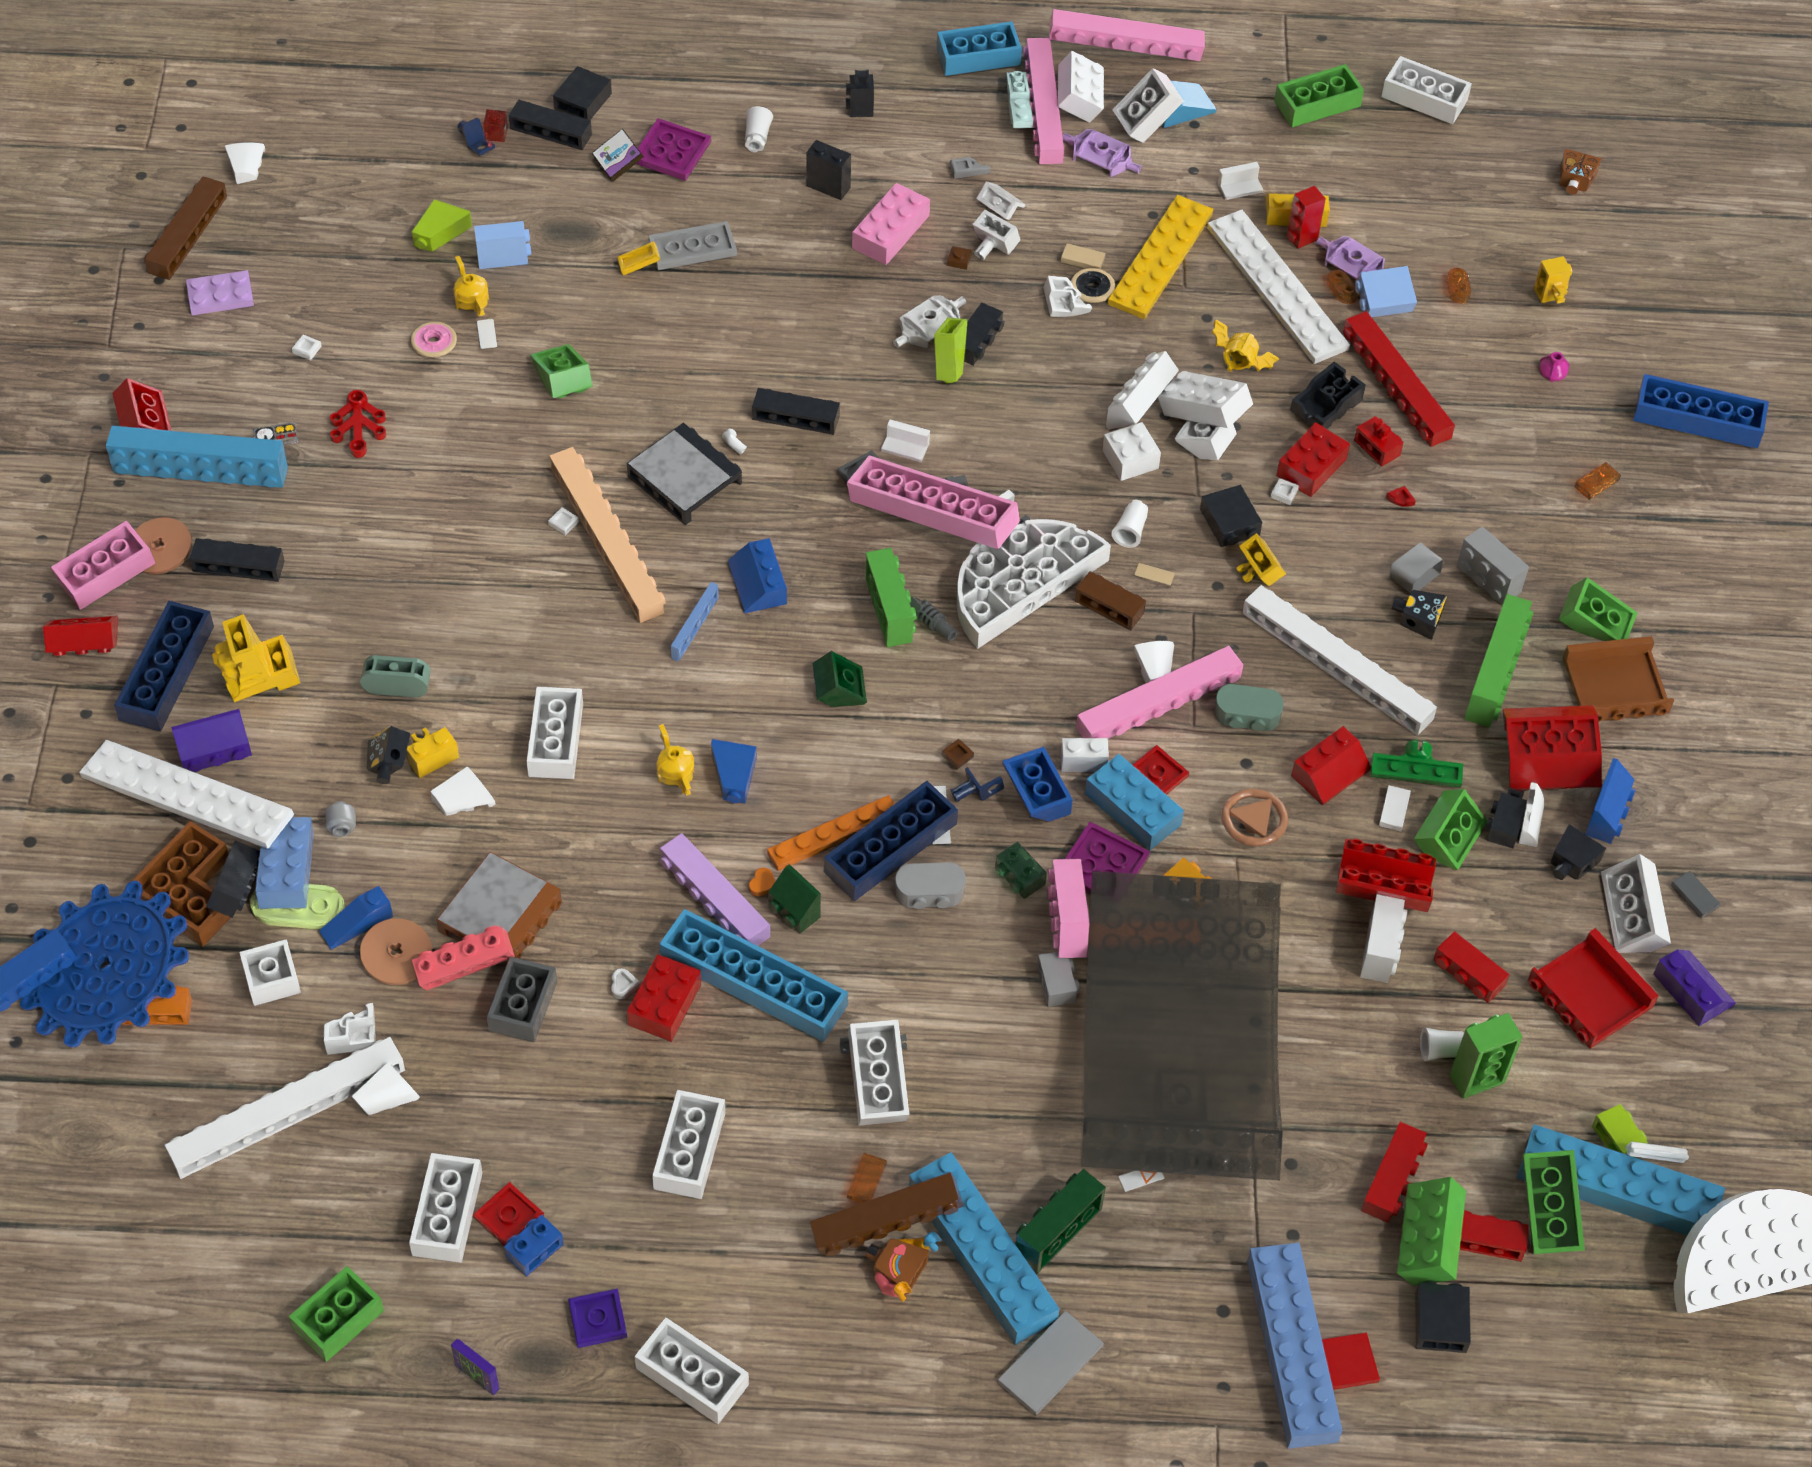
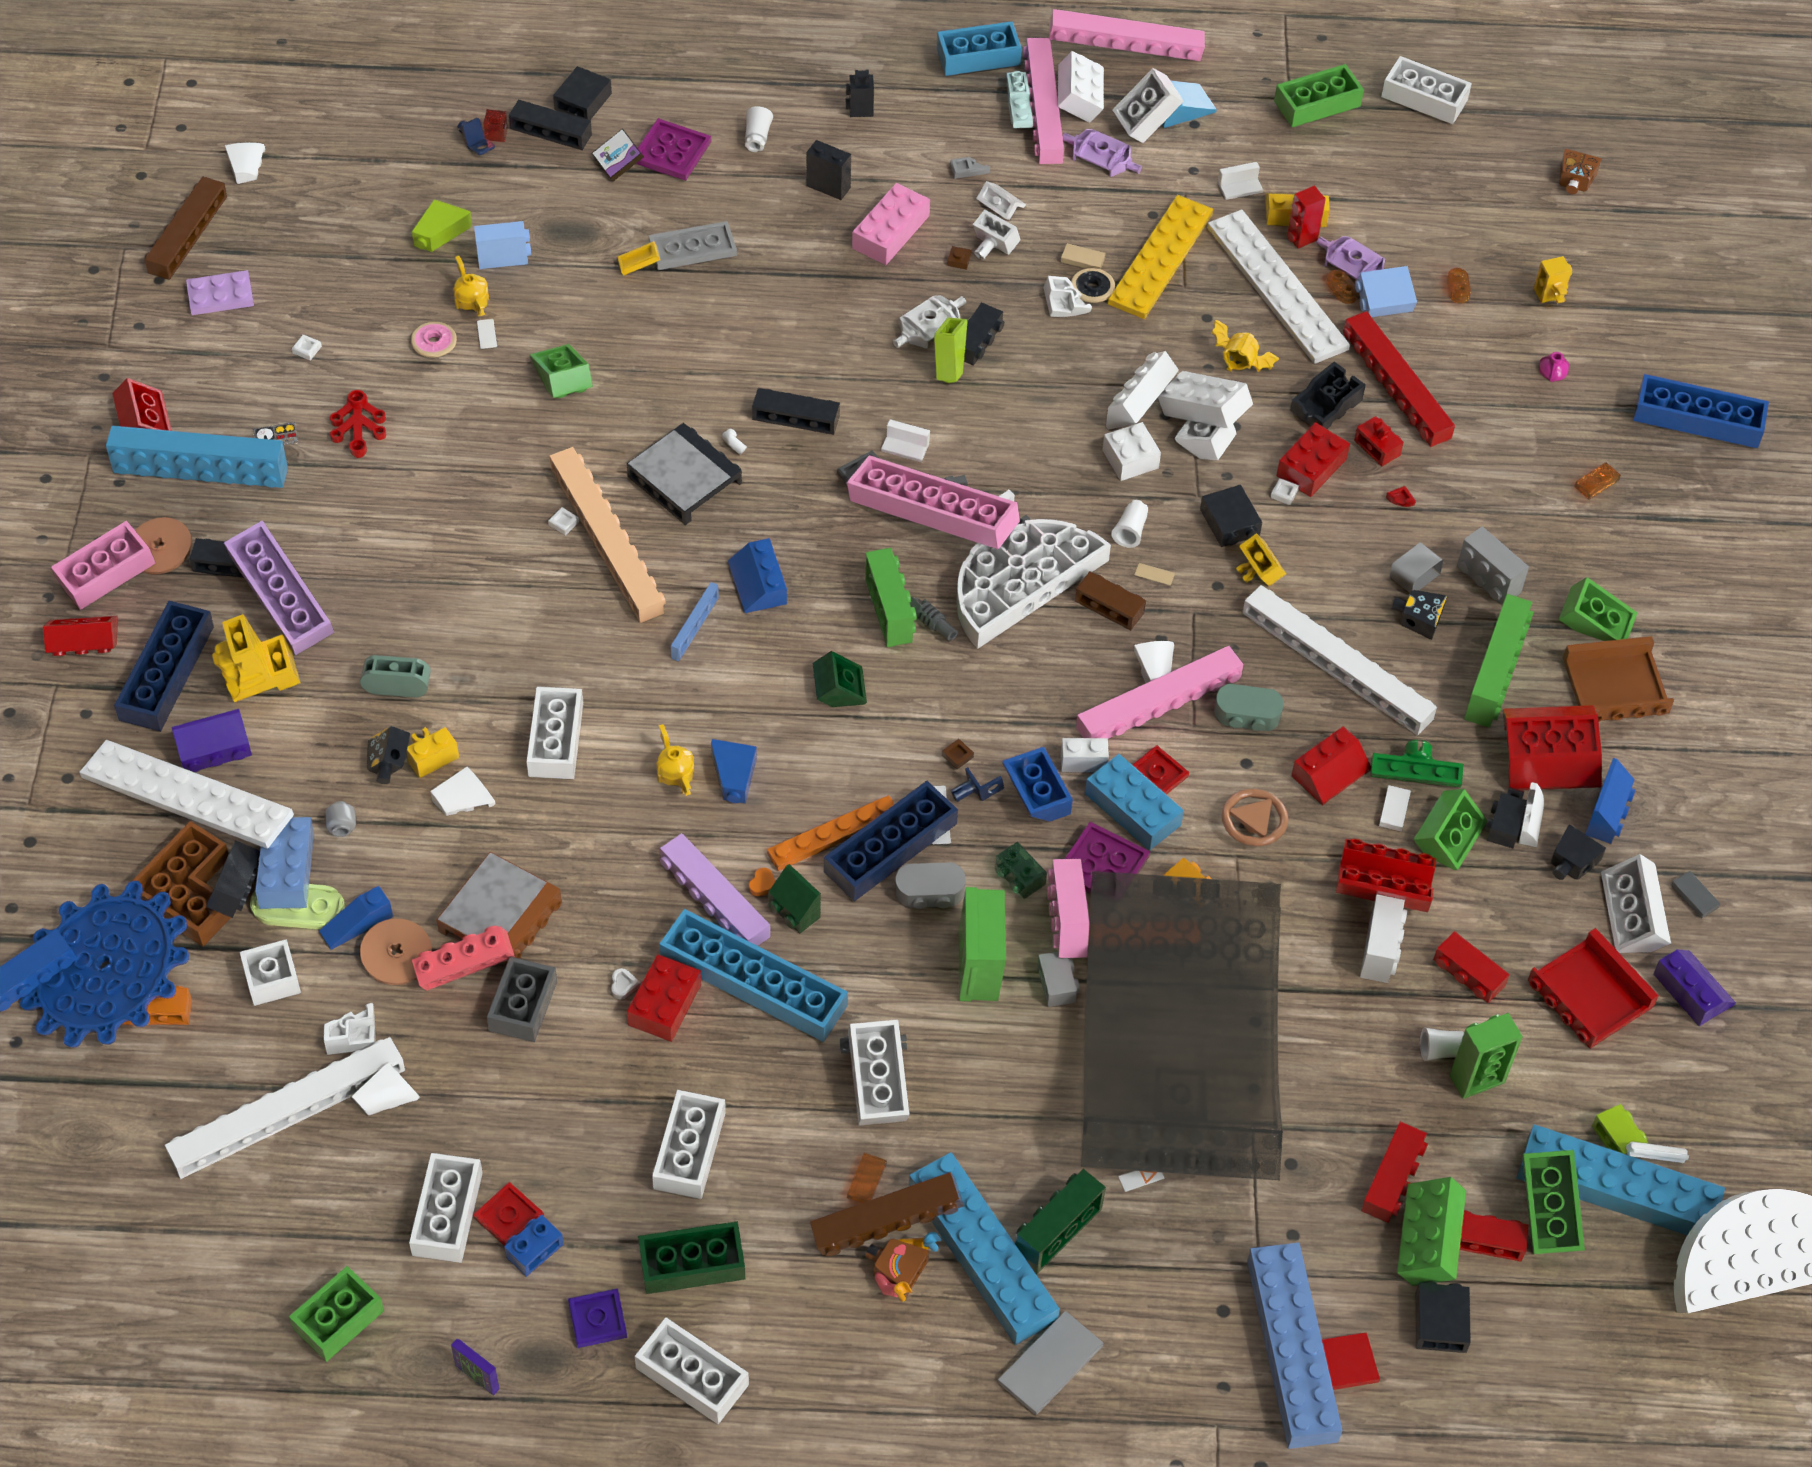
none -> lavender brick [224,521,334,655]
none -> dark green brick [638,1221,746,1294]
none -> bright green container [959,887,1006,1002]

